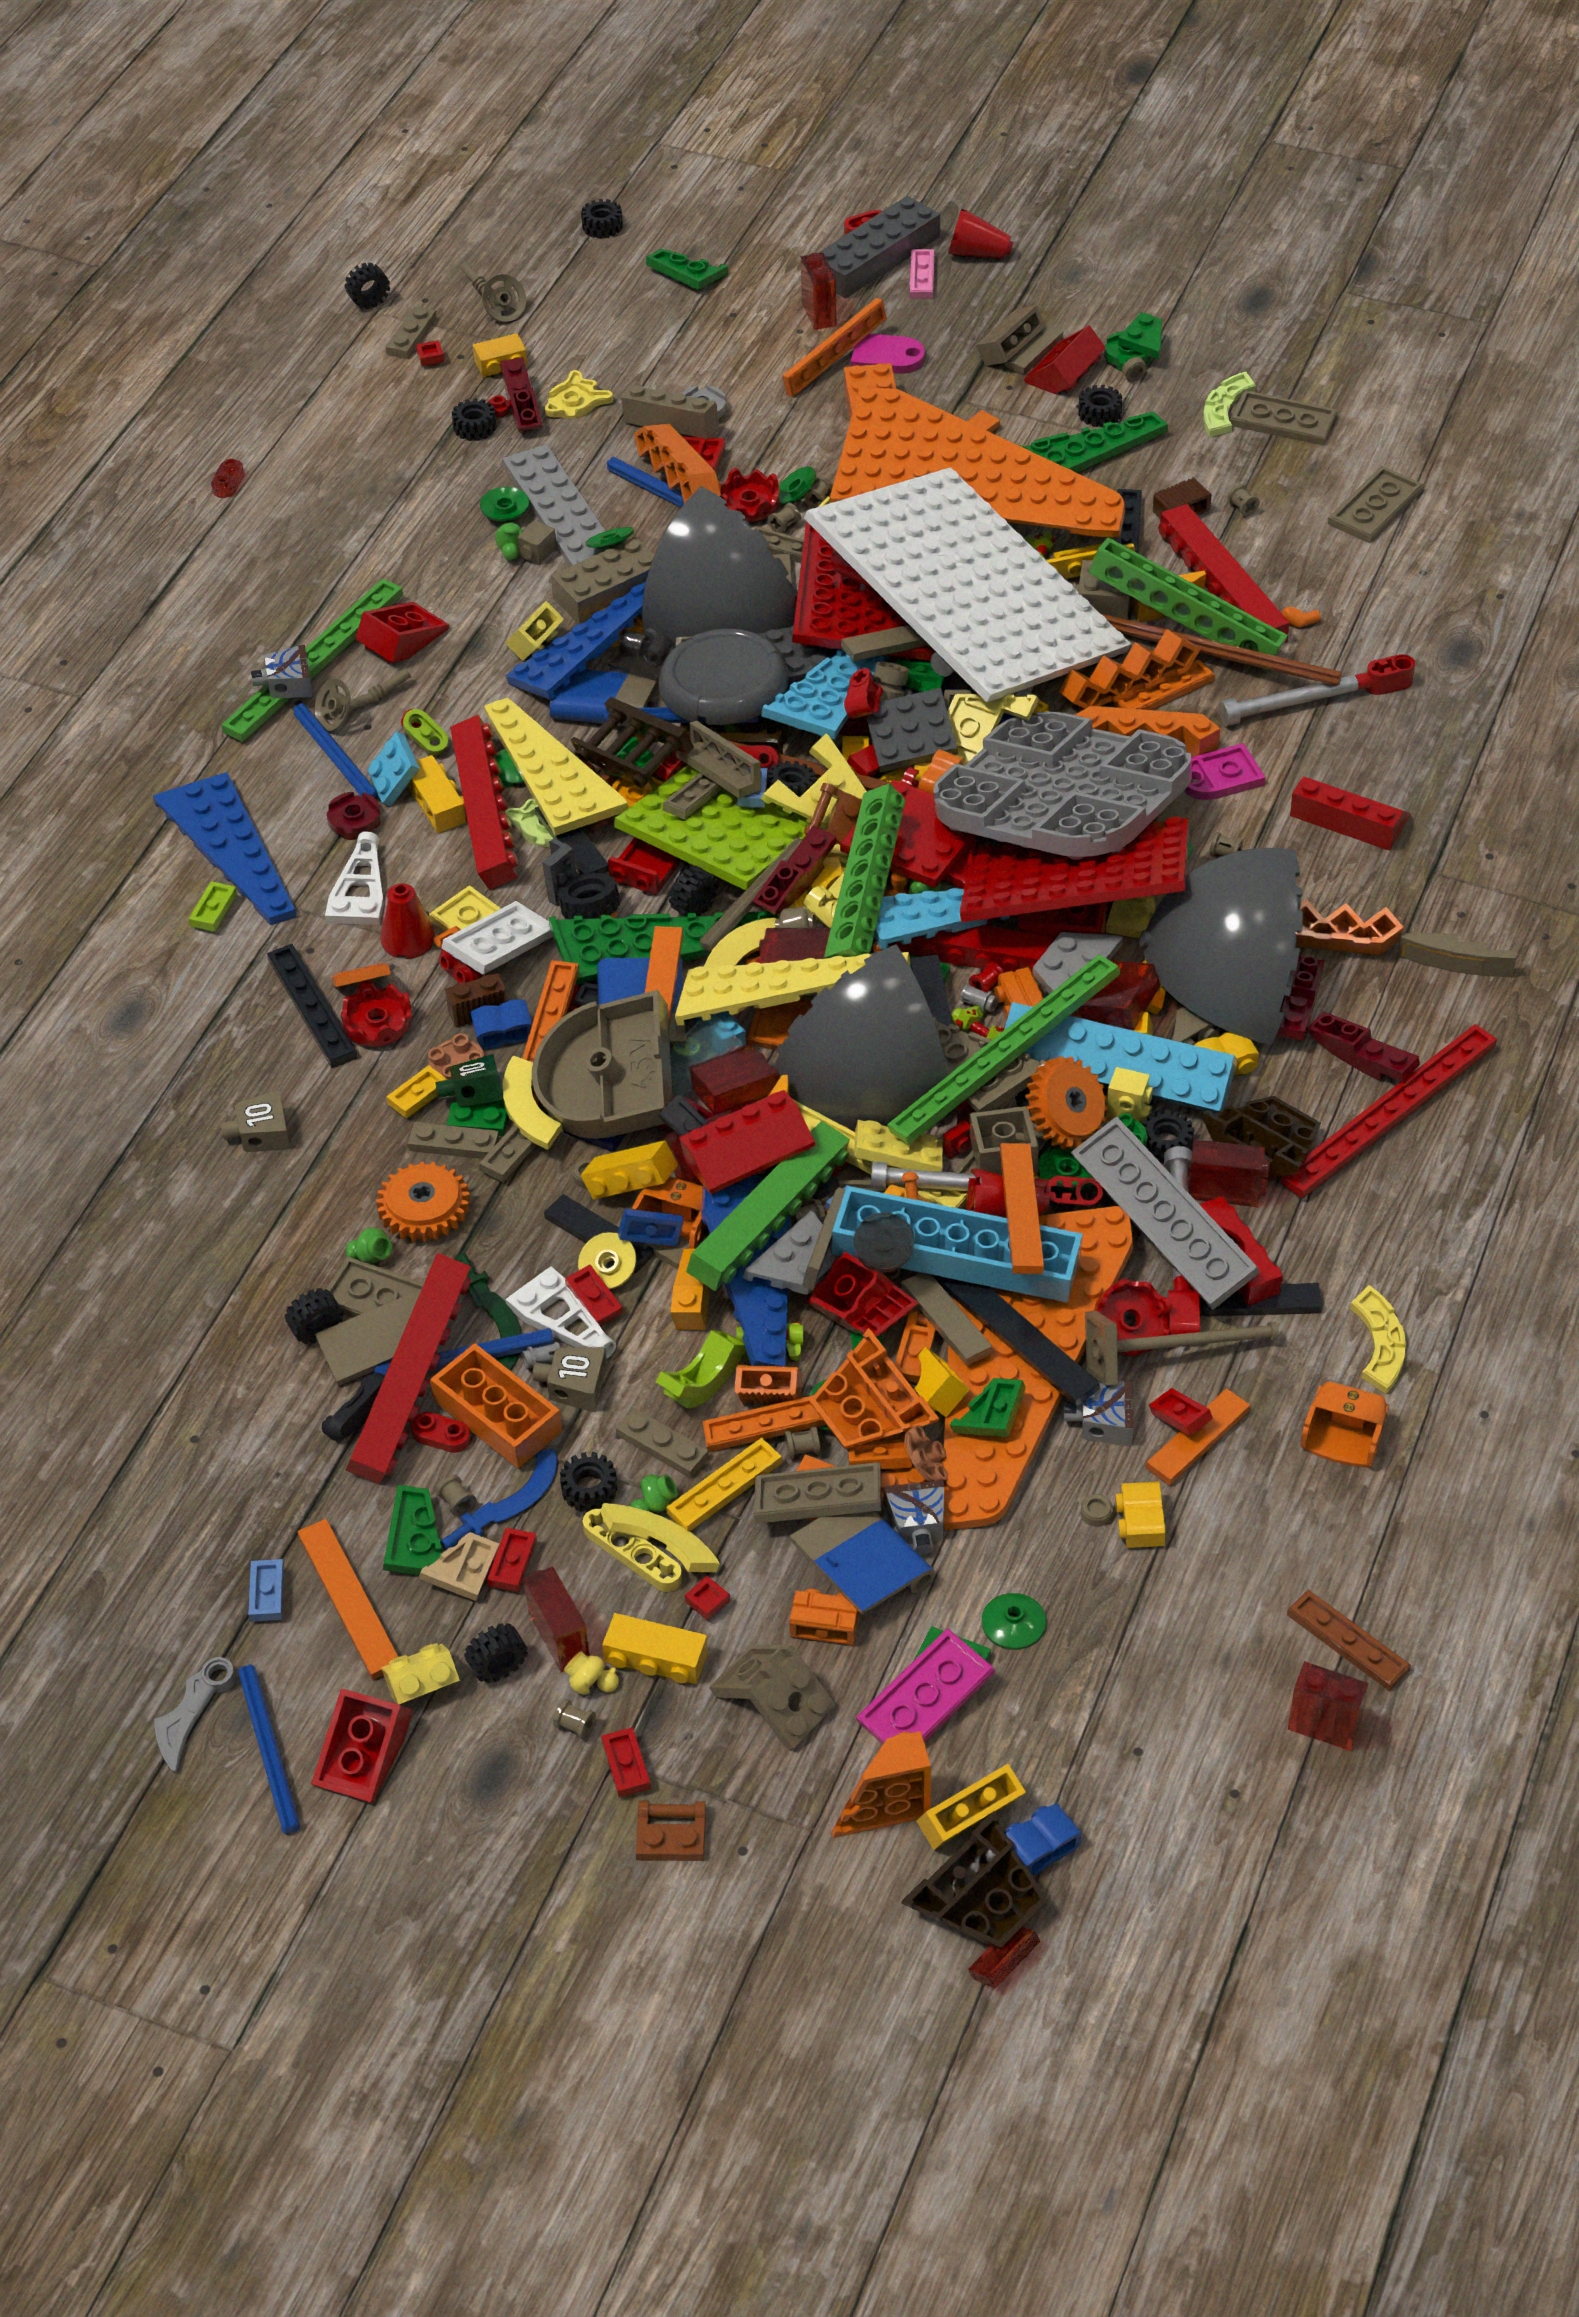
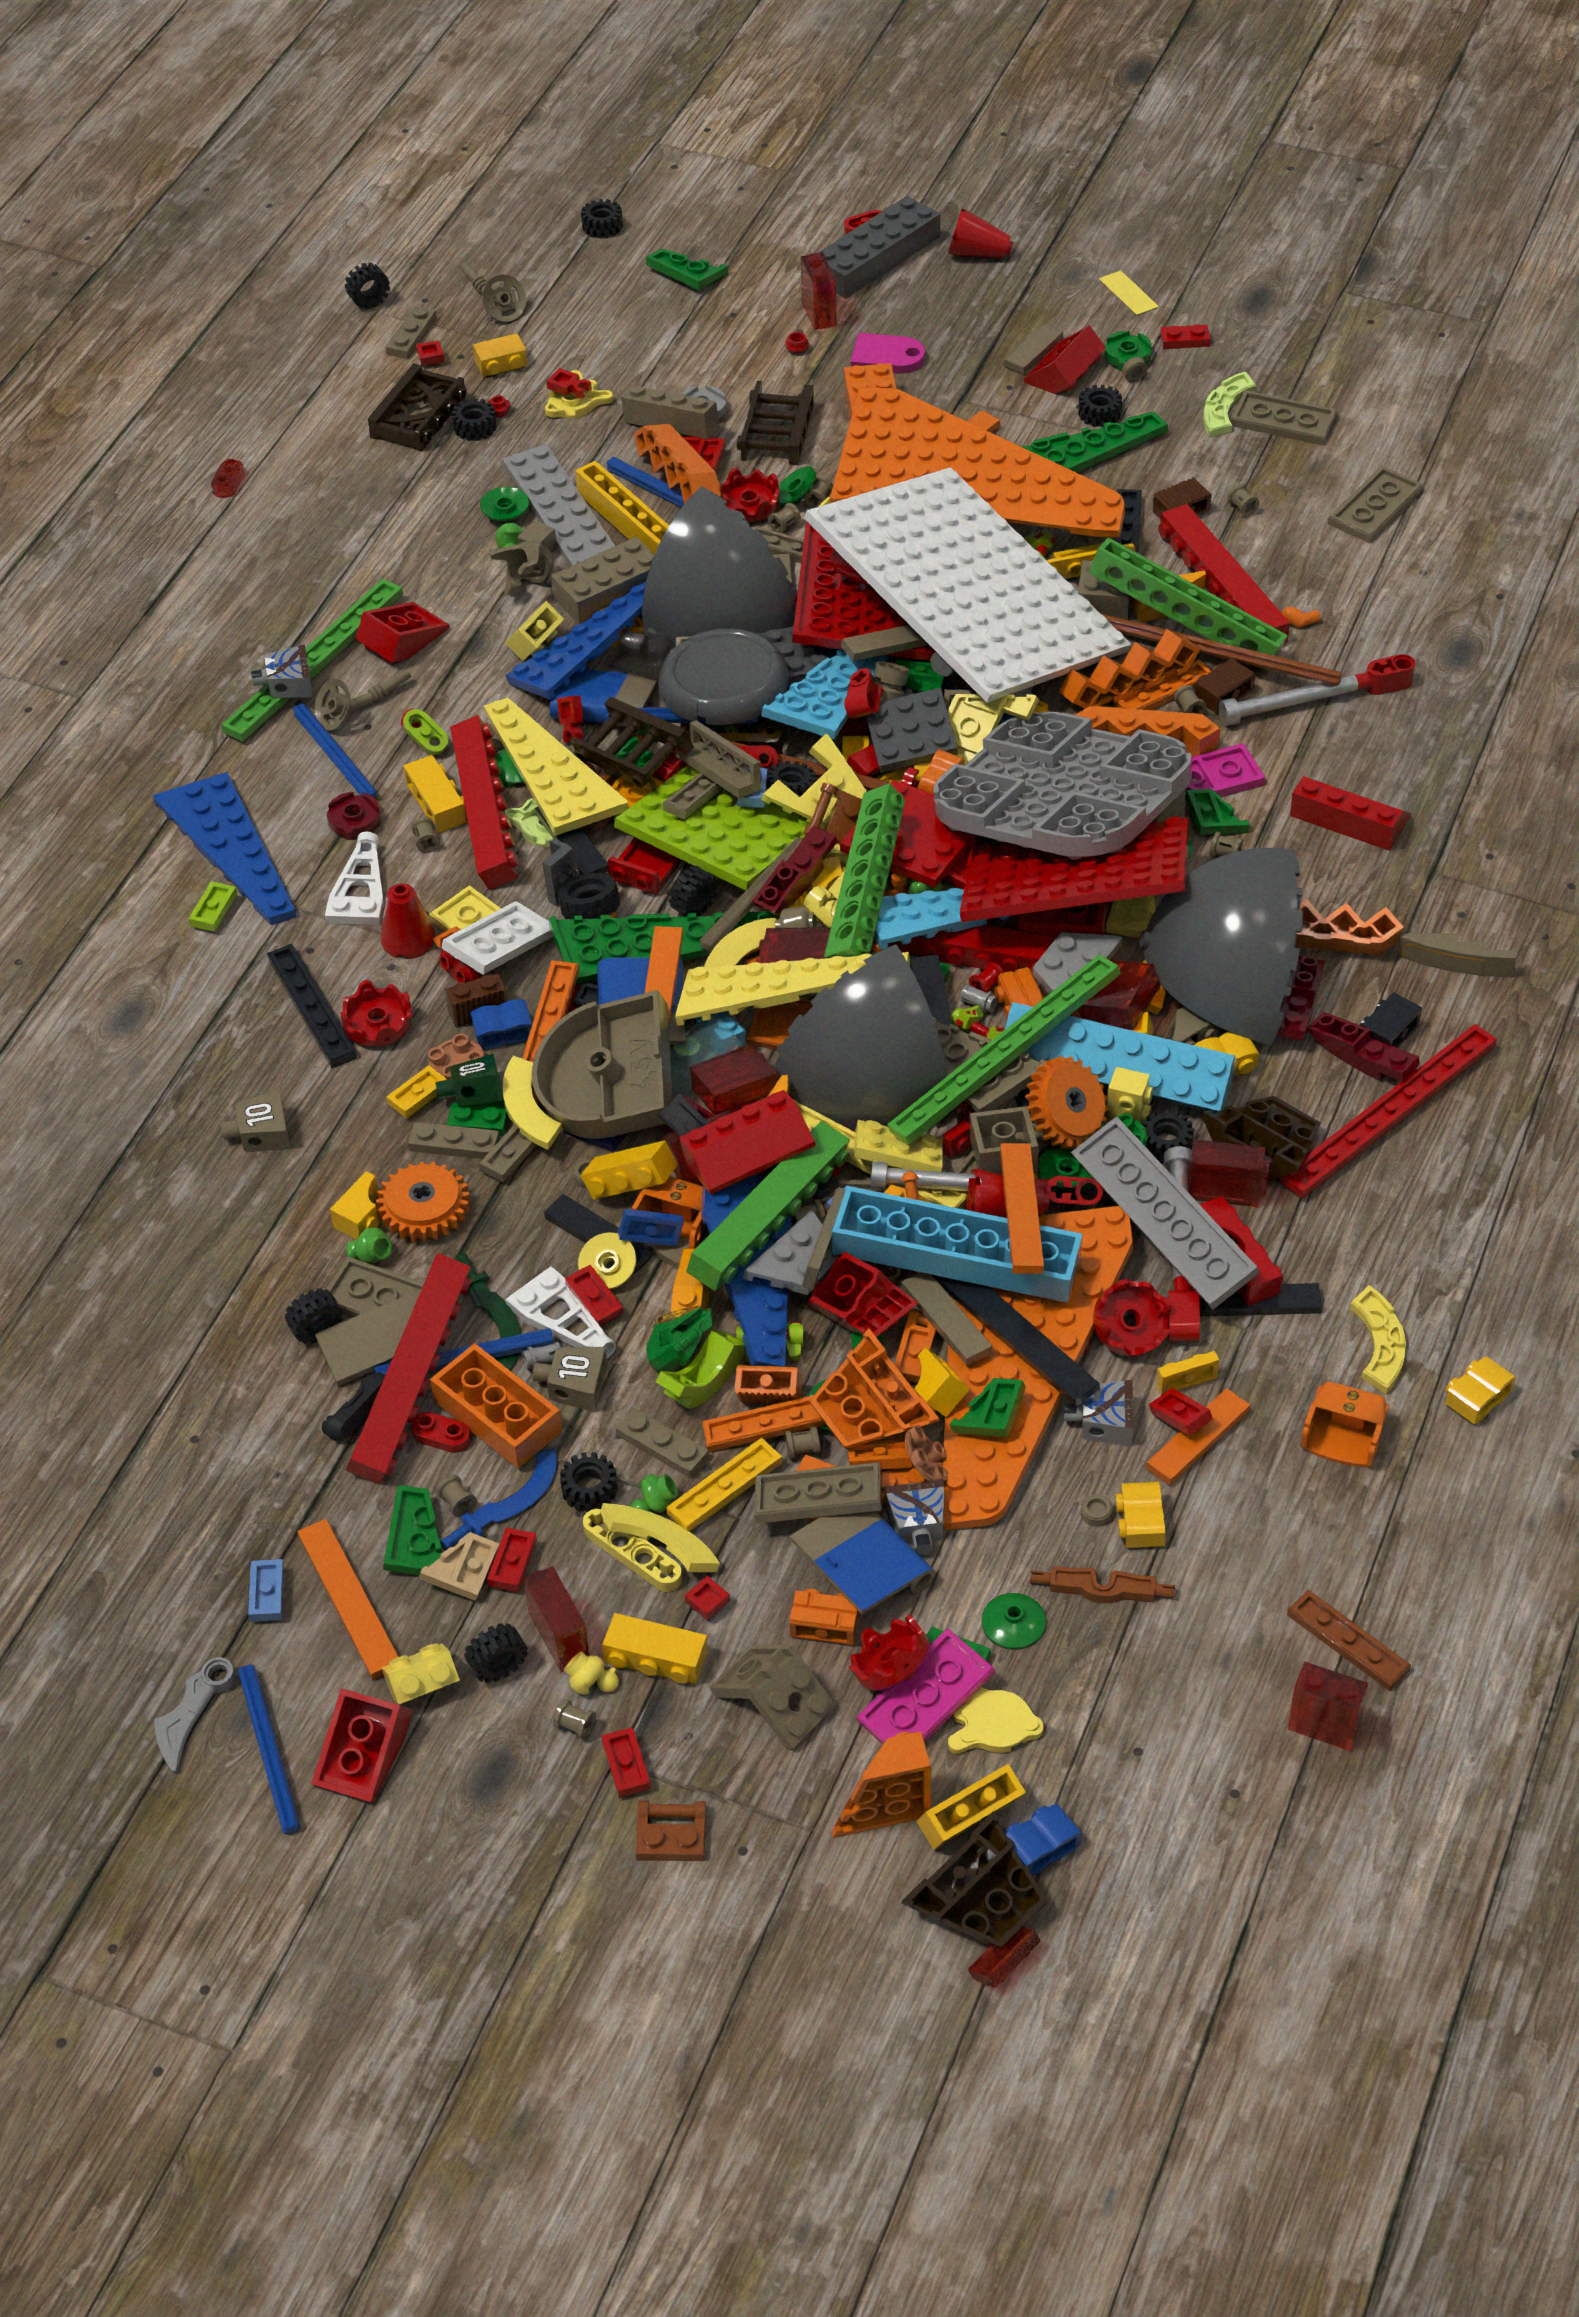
orange tile [330,963,391,987] -> none
medium azure plate [367,731,420,806] -> none
dark red slope [500,357,542,432] -> none
green dish [585,527,634,550] -> none
orange tile [782,298,887,397] -> none
clear smoke tile [854,1212,914,1272] -> none
bright pink tile [910,249,934,299] -> none
dark tan brick [976,306,1046,366] -> none
dark tan tile [1085,1311,1279,1386] -> none
green wing [1118,312,1162,359] -> none
none -> yellow arch [330,1171,379,1240]
none -> dark brown fence [368,363,467,451]
none -> dark tan bush [411,817,440,853]
none -> dark tan piece [490,541,557,596]
none -> red plate [546,368,592,398]
none -> red plate [557,695,583,743]
none -> yellow brick [575,461,669,555]
none -> green helmet [646,1305,713,1374]
none -> dark brown fence [737,381,814,465]
none -> red plate [785,332,809,353]
none -> red plate [848,1614,929,1690]
none -> light yellow tile [948,1687,1043,1754]
none -> dark orange piece [1030,1566,1176,1603]
none -> light yellow sticker [1099,270,1159,315]
none -> yellow plate [1156,1351,1220,1395]
none -> red plate [1160,324,1211,350]
none -> dark tan bush [1174,685,1206,714]
none -> green wing [1185,789,1250,835]
none -> reddish brown brick [1195,658,1255,714]
none -> black brick [1360,992,1422,1048]
none -> yellow brick [1445,1356,1516,1425]

